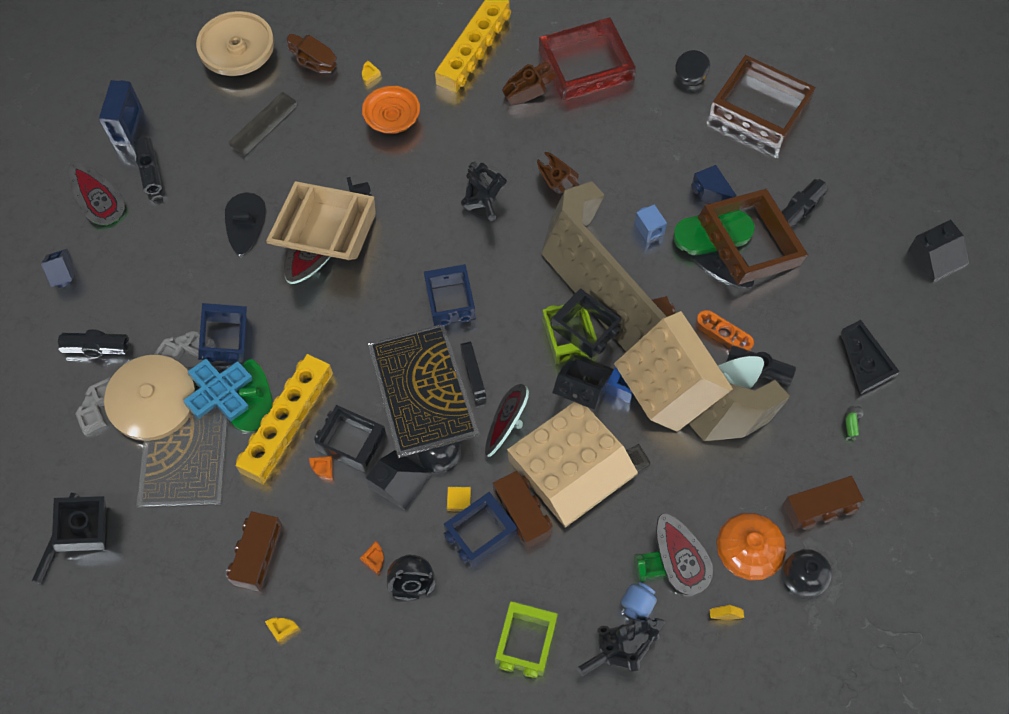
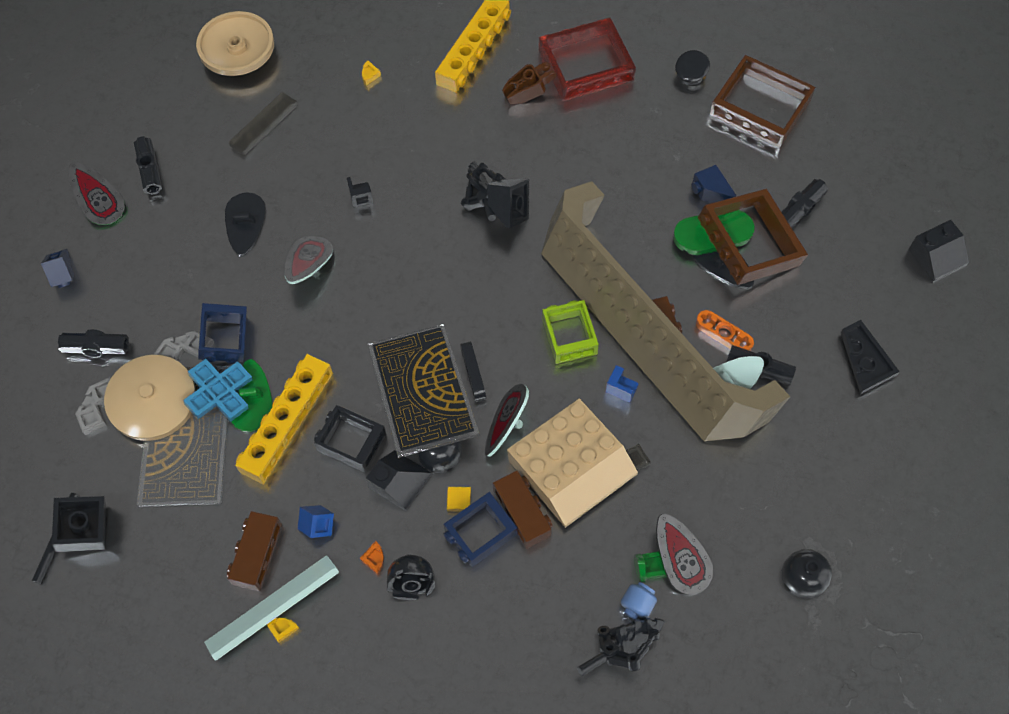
dark blue window [99,80,142,145] -> none
tan slope [266,181,376,260] -> none
reddish brown hinge [287,34,337,73] -> none
orange tile [309,456,333,480] -> none
orange hat [362,86,420,134] -> none
dark blue window [424,264,476,326] -> none
lime window [495,601,558,678] -> none
reddish brown hinge [537,152,580,194] -> none
black window [551,288,622,359] -> none
black window [552,353,614,410] -> none
tan slope [614,311,733,431] -> none
medium blue brick [634,204,667,242] -> none
yellow tile [710,605,744,620] -> none
orange hat [716,513,787,580] -> none
reddish brown brick [783,476,864,530] -> none
bright green arm [846,406,863,436] -> none
none -> light aqua tile [204,555,339,661]
none -> blue panel [298,505,334,538]
none -> black slope [486,178,529,228]

